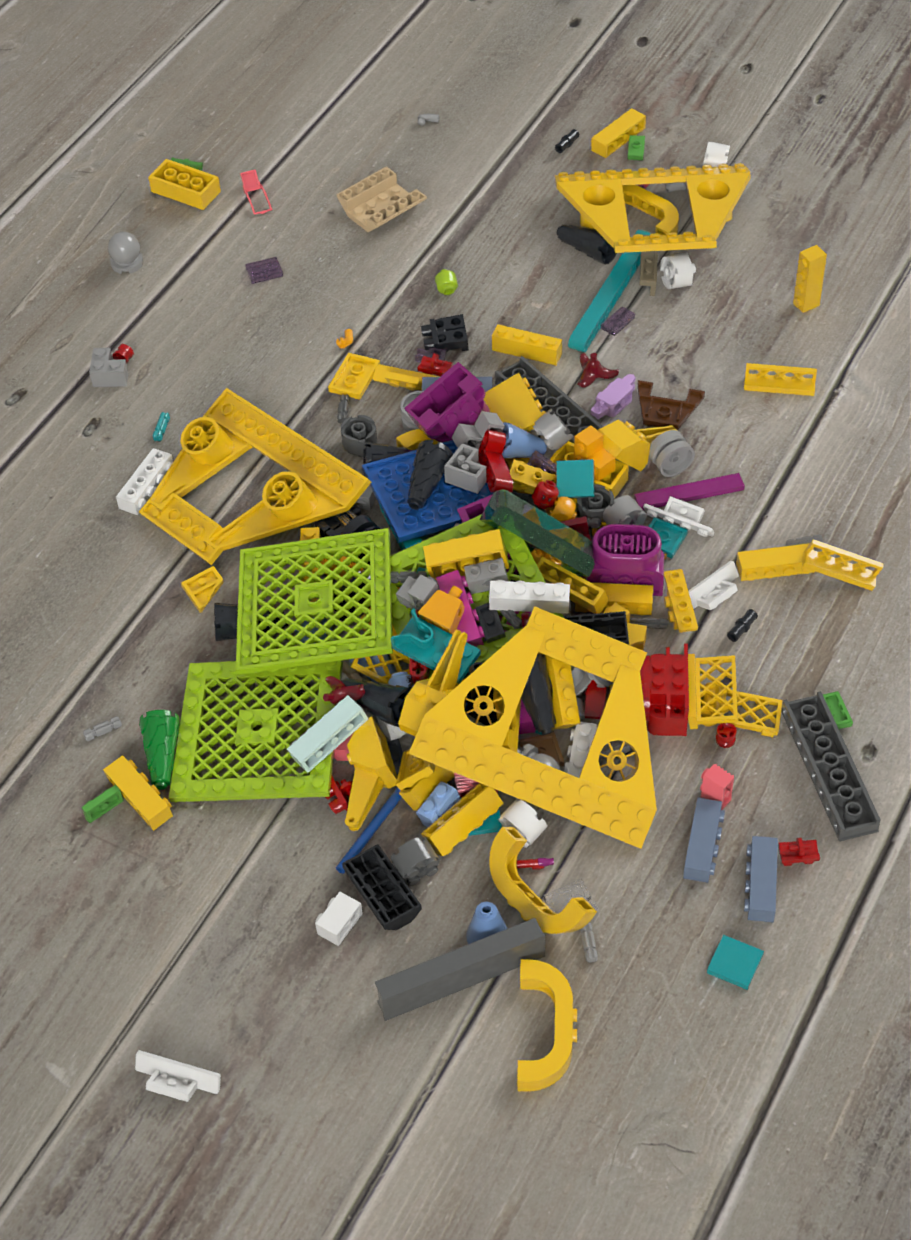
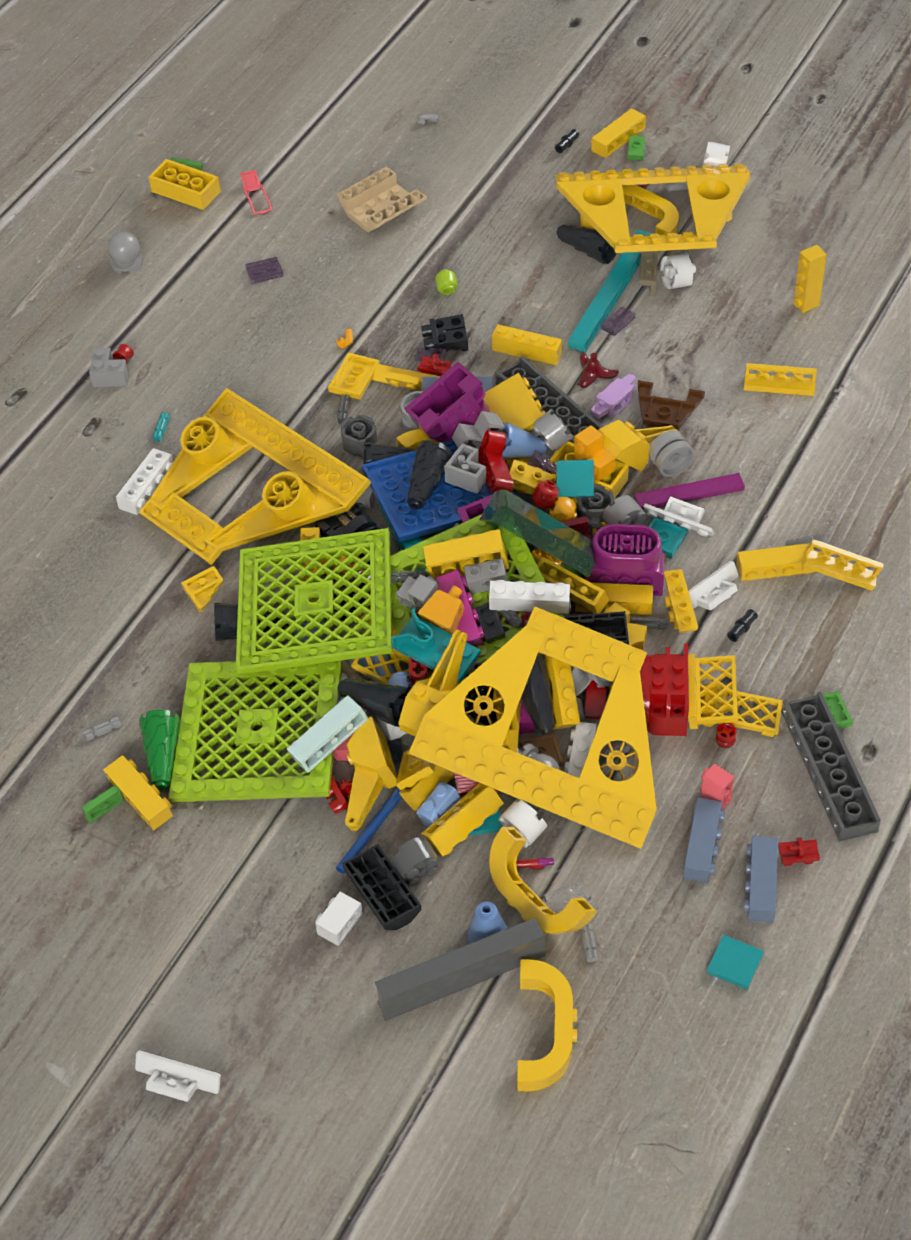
dark red piece [323,676,365,706] -> none

